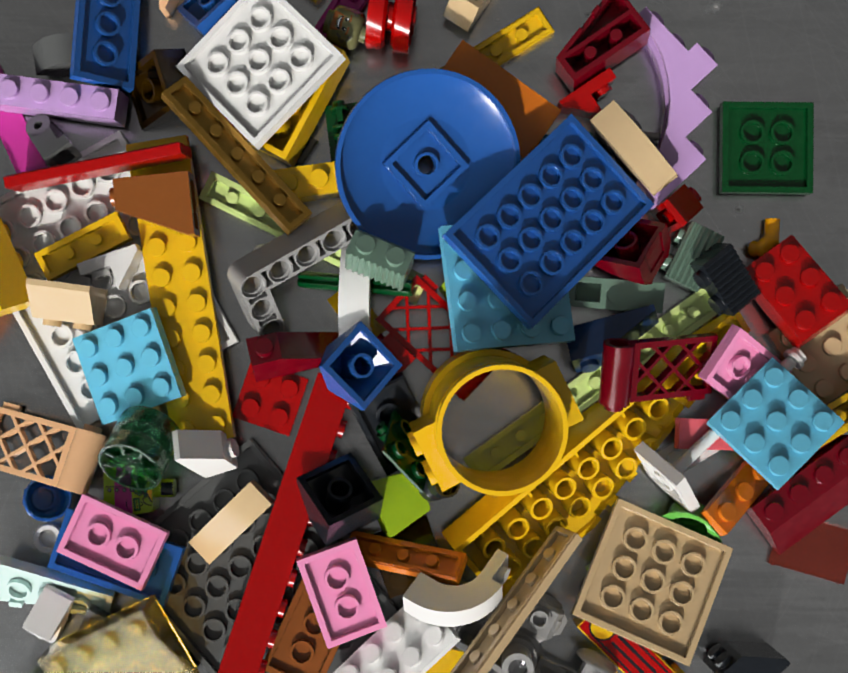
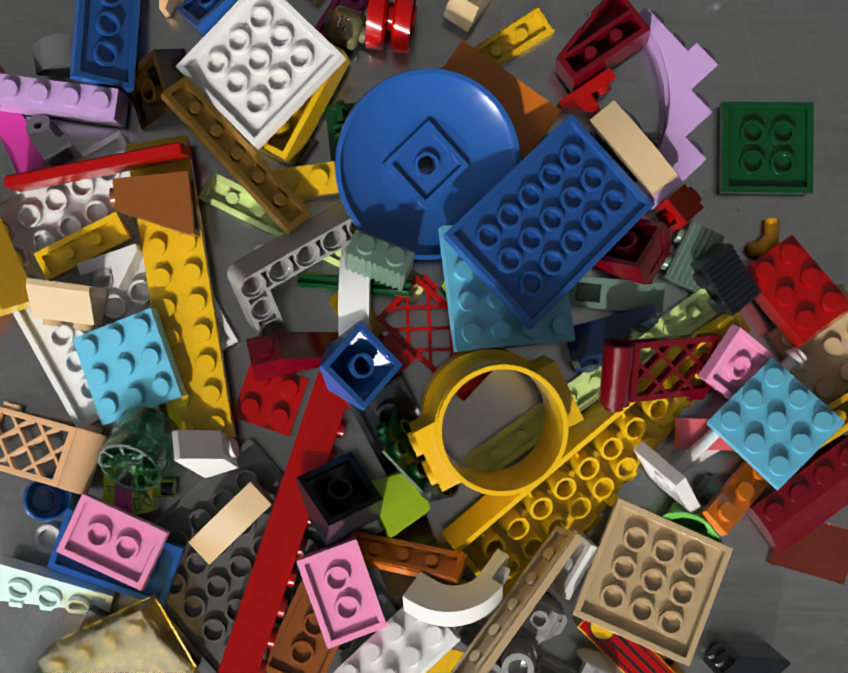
white slope [22,584,75,645] -> none
none -> white plate [550,530,598,600]
none -> sand green plate [695,473,723,502]

